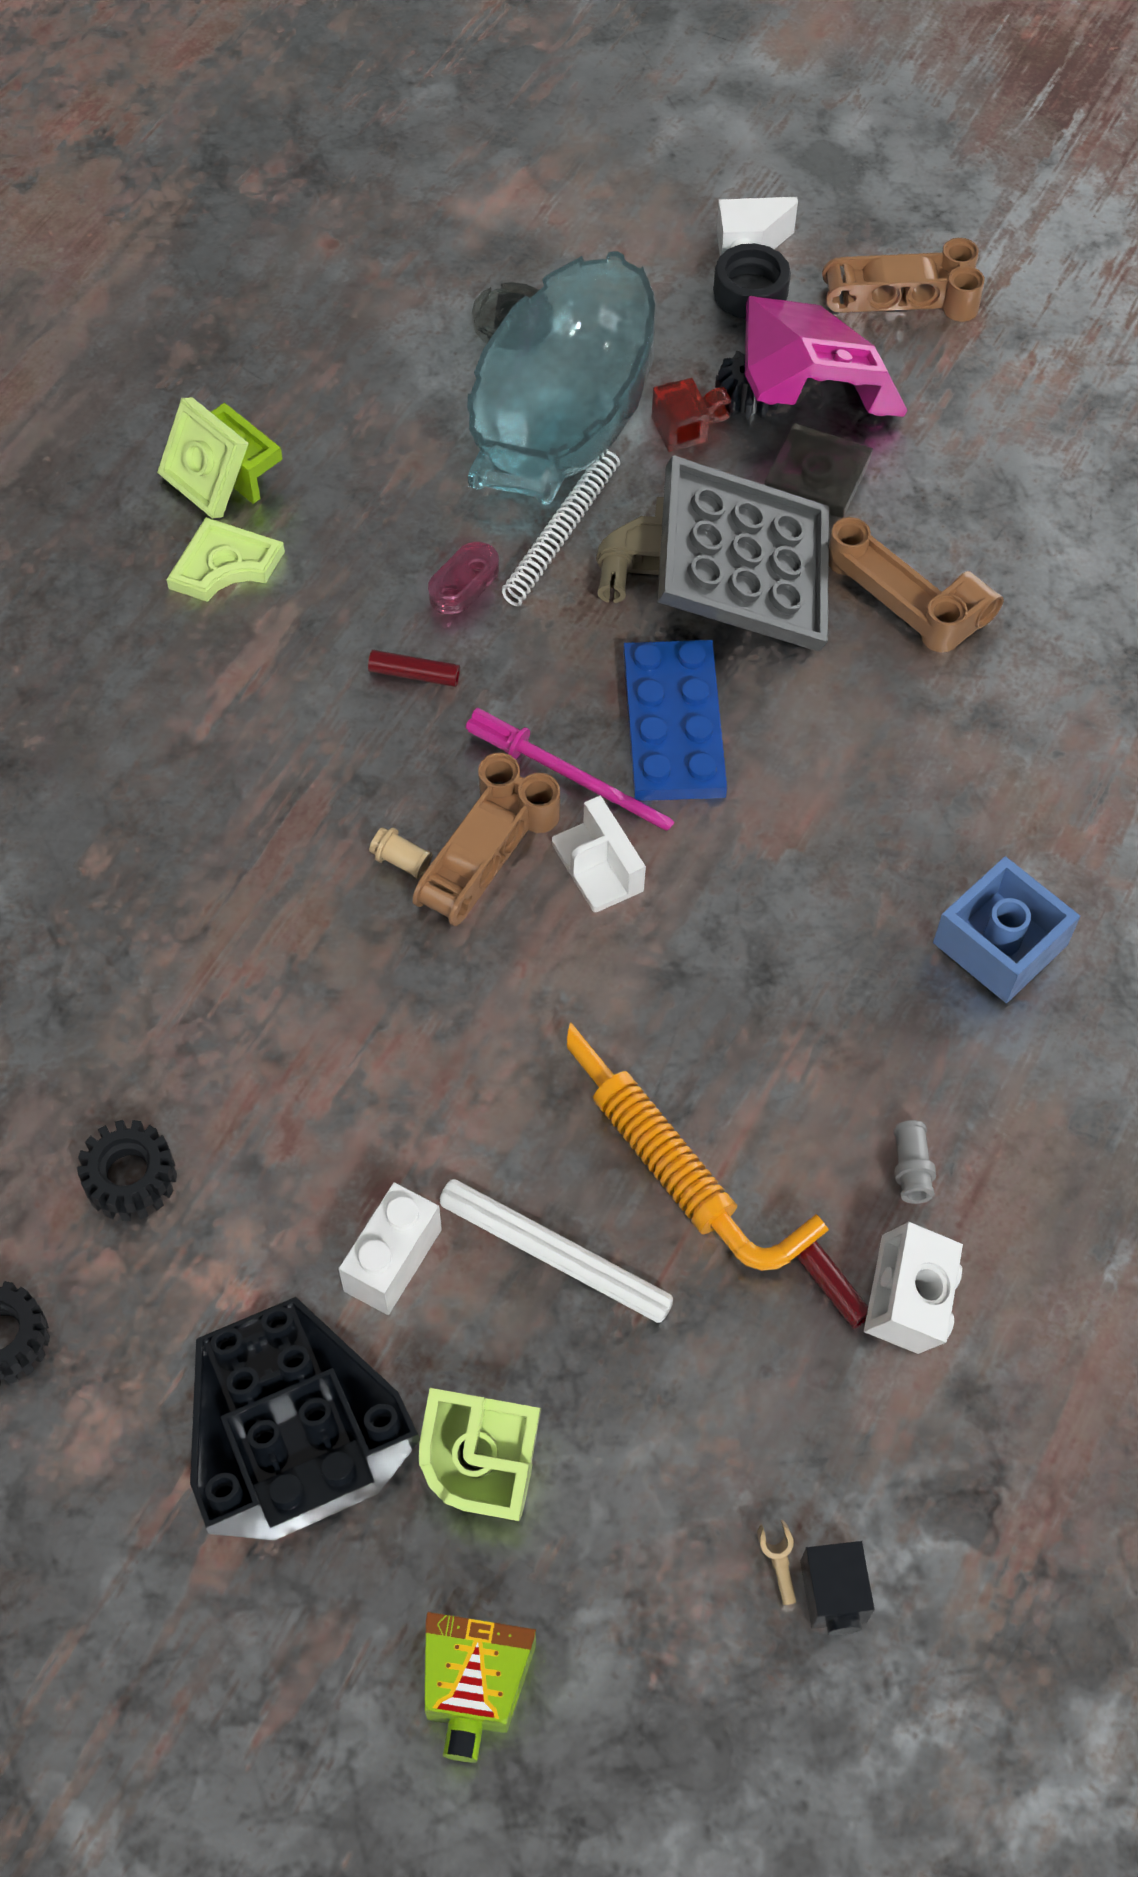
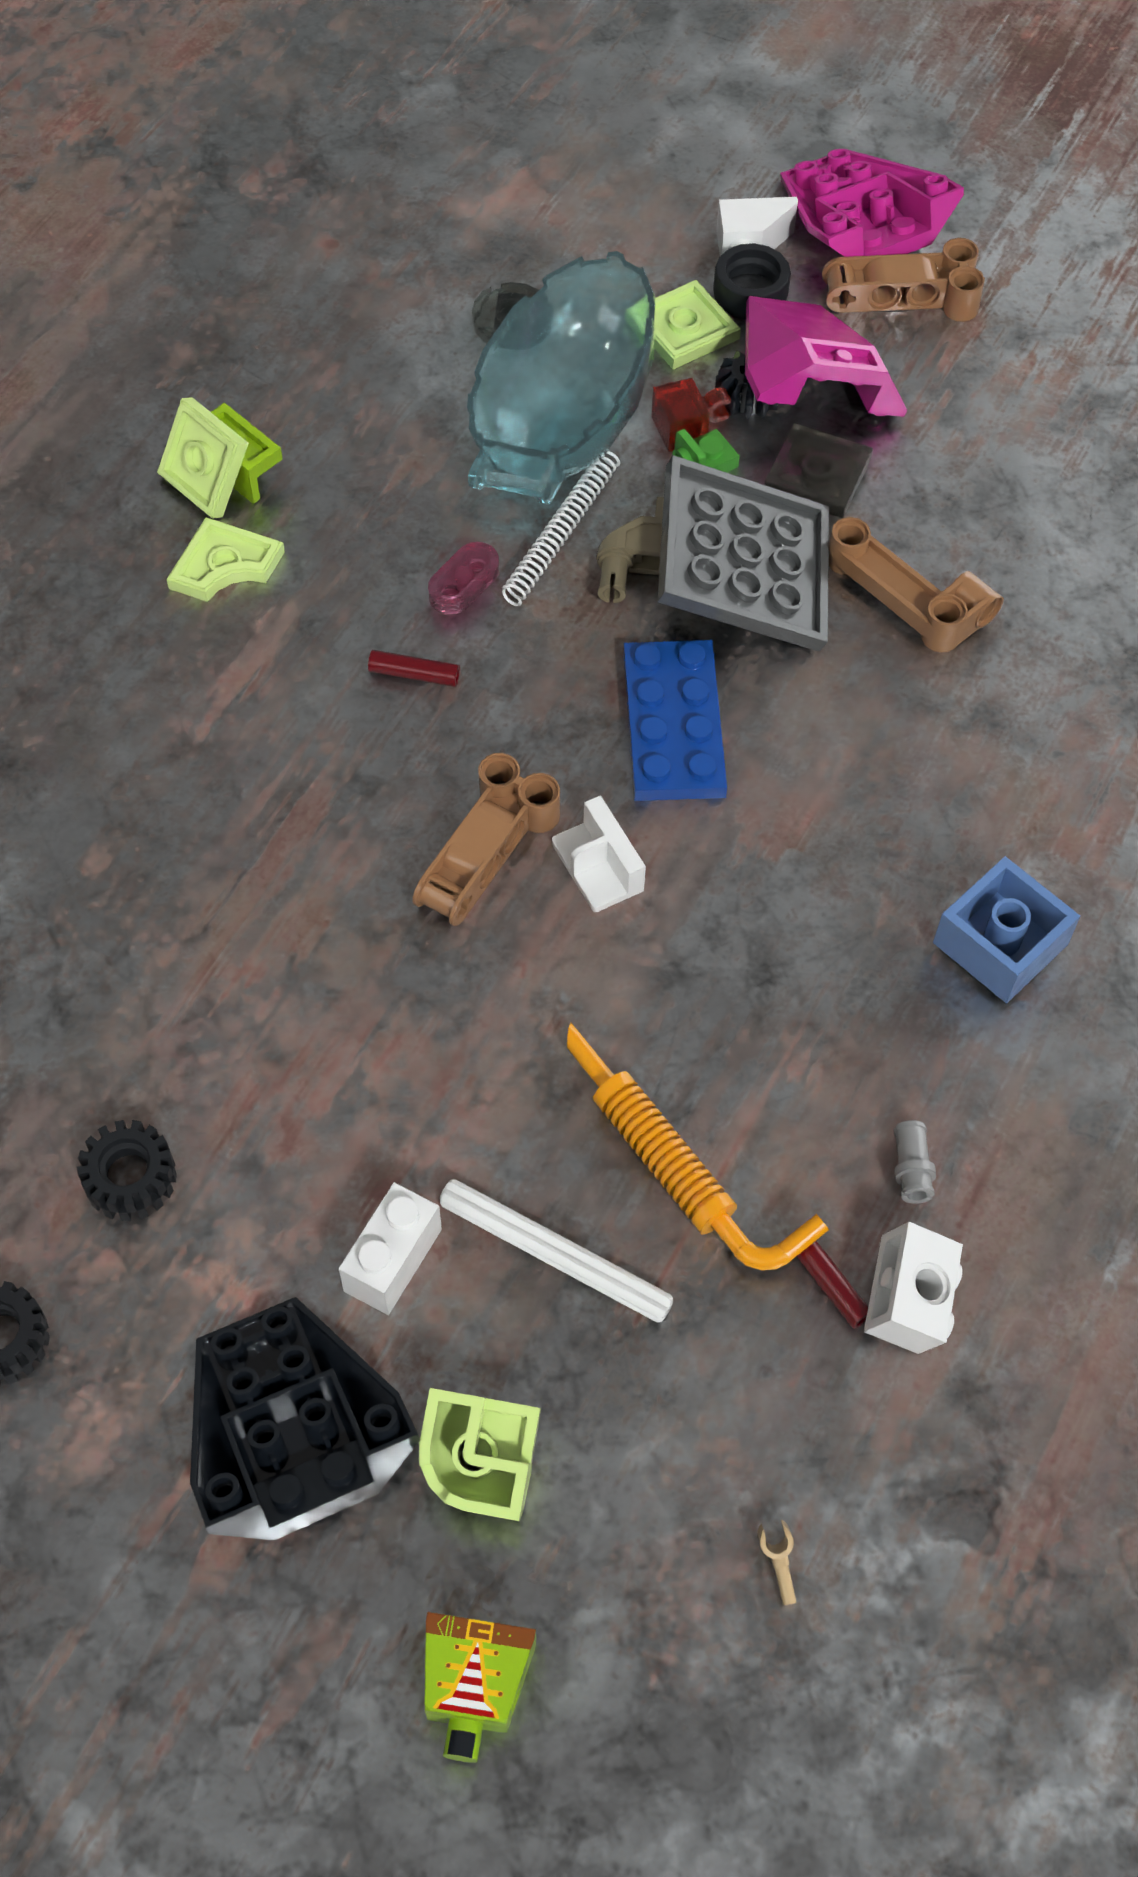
tan pin [369,827,433,879] -> none
dark pink piece [465,707,674,831] -> none
black brick [800,1541,875,1636] -> none
none -> yellowish green tile [629,280,741,370]
none -> bright green bracket [672,429,740,473]
none -> dark pink wedge [780,149,964,257]

